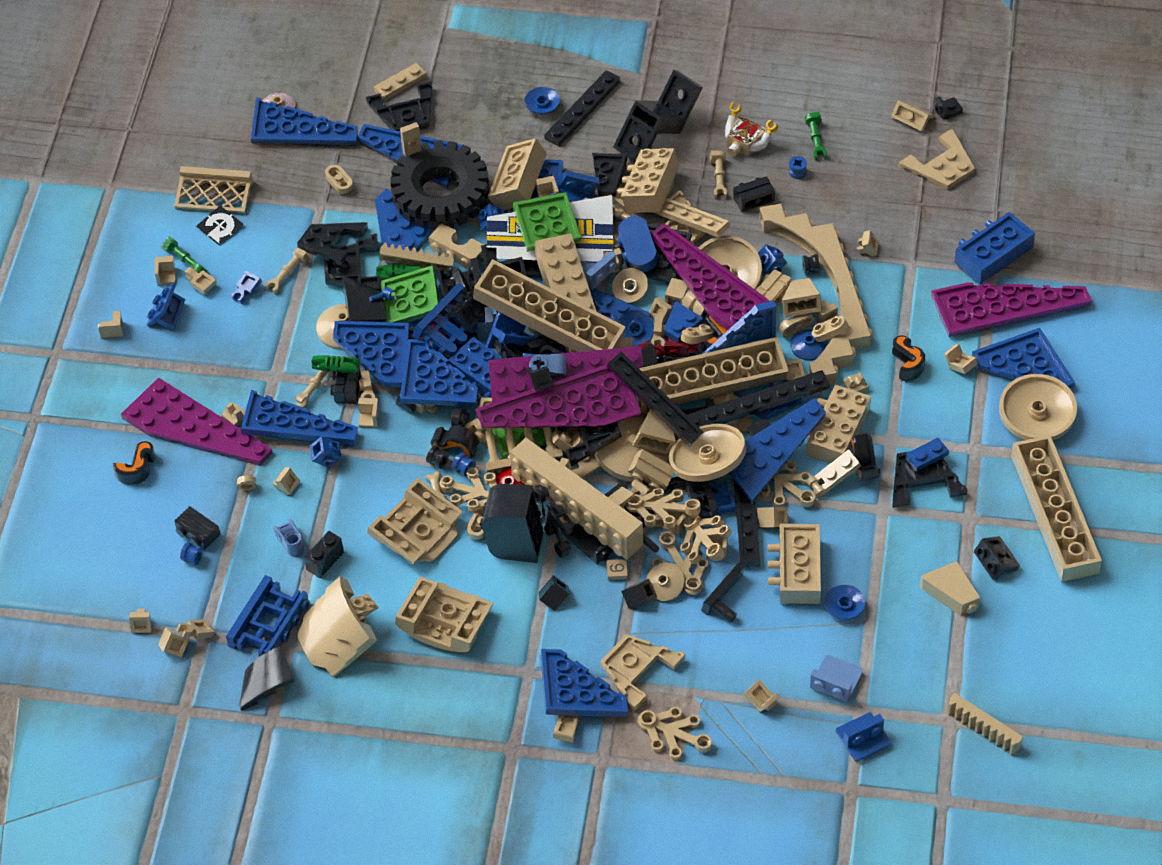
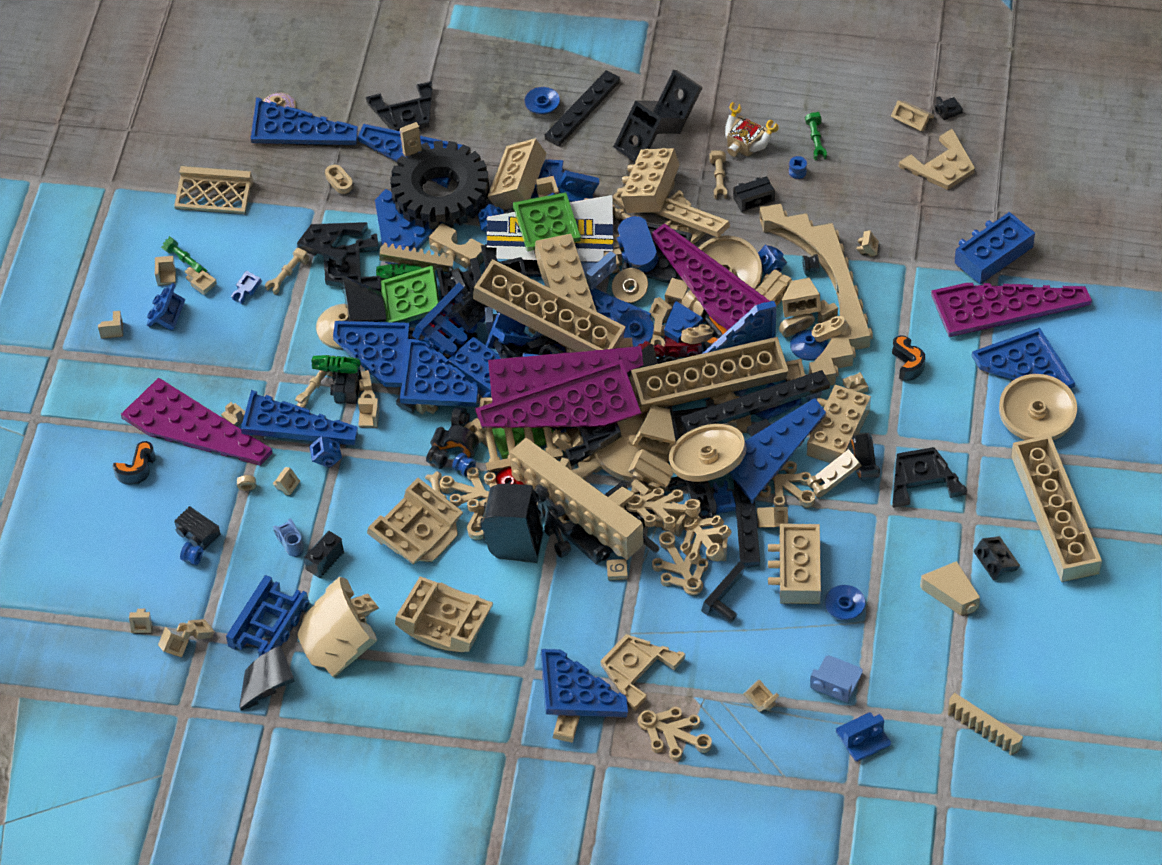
sticker [196,205,244,246] -> none
blue hand [369,287,395,301] -> none
tan plate [374,63,427,101] -> none
black panel [527,366,554,391] -> none
medium blue piece [529,354,566,376] -> none
black panel [538,575,570,611] -> none
black wing [592,153,627,197] -> none
black plate [607,351,704,447] -> none
black panel [621,579,657,609] -> none
tan dish [646,563,685,601] -> none
blue plate [906,437,949,472] -> none
tan bracket [945,344,978,374] -> none

